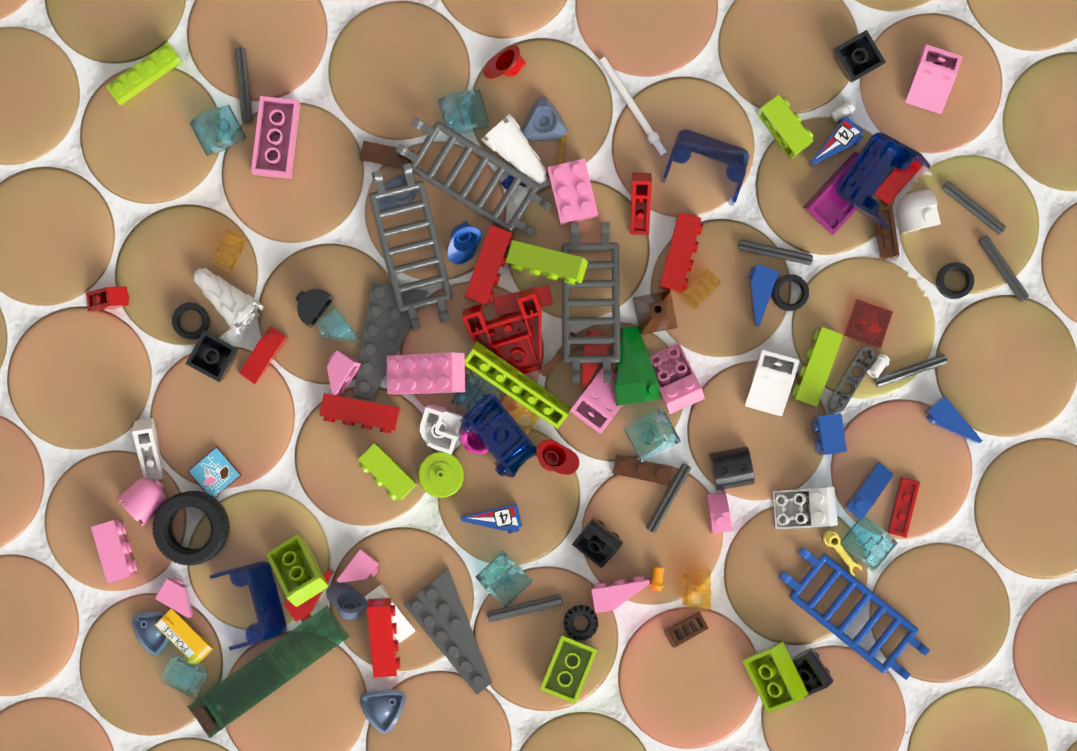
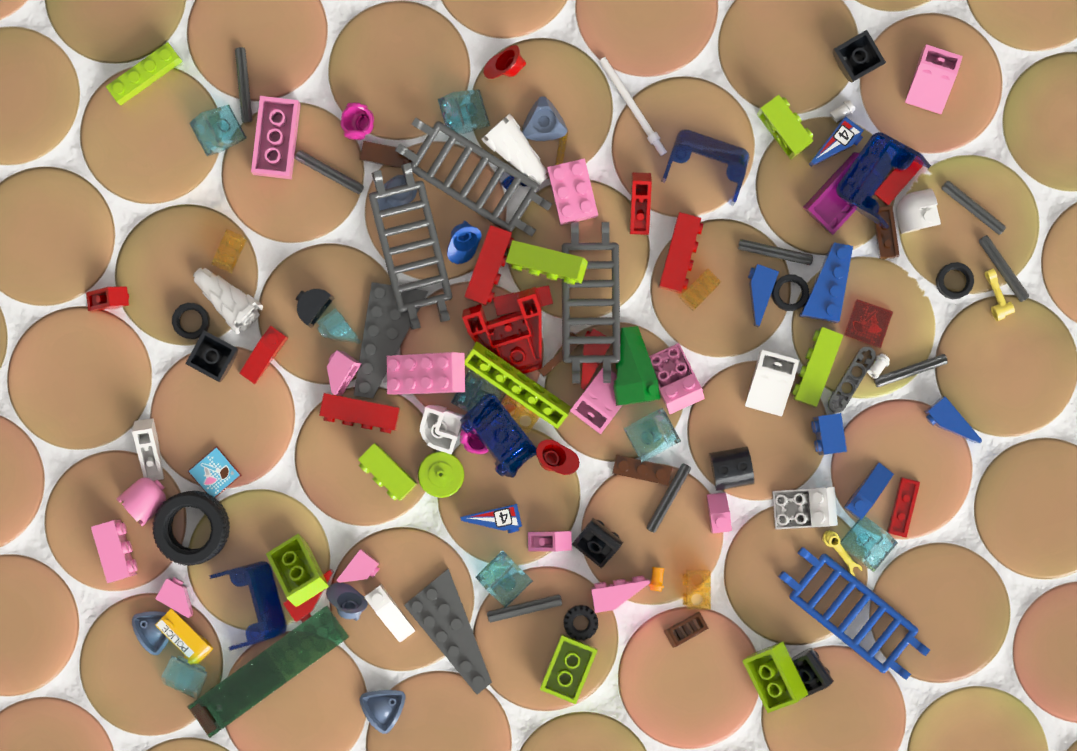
brick [367,598,401,678] -> none
reddish brown slope [633,291,678,335] -> none
none -> dark grey axle [295,150,364,194]
none -> dark pink hair [341,103,374,140]
none -> bright pink slope [528,531,572,551]
none -> blue wedge [799,243,853,323]
none -> light yellow brick [984,268,1015,321]

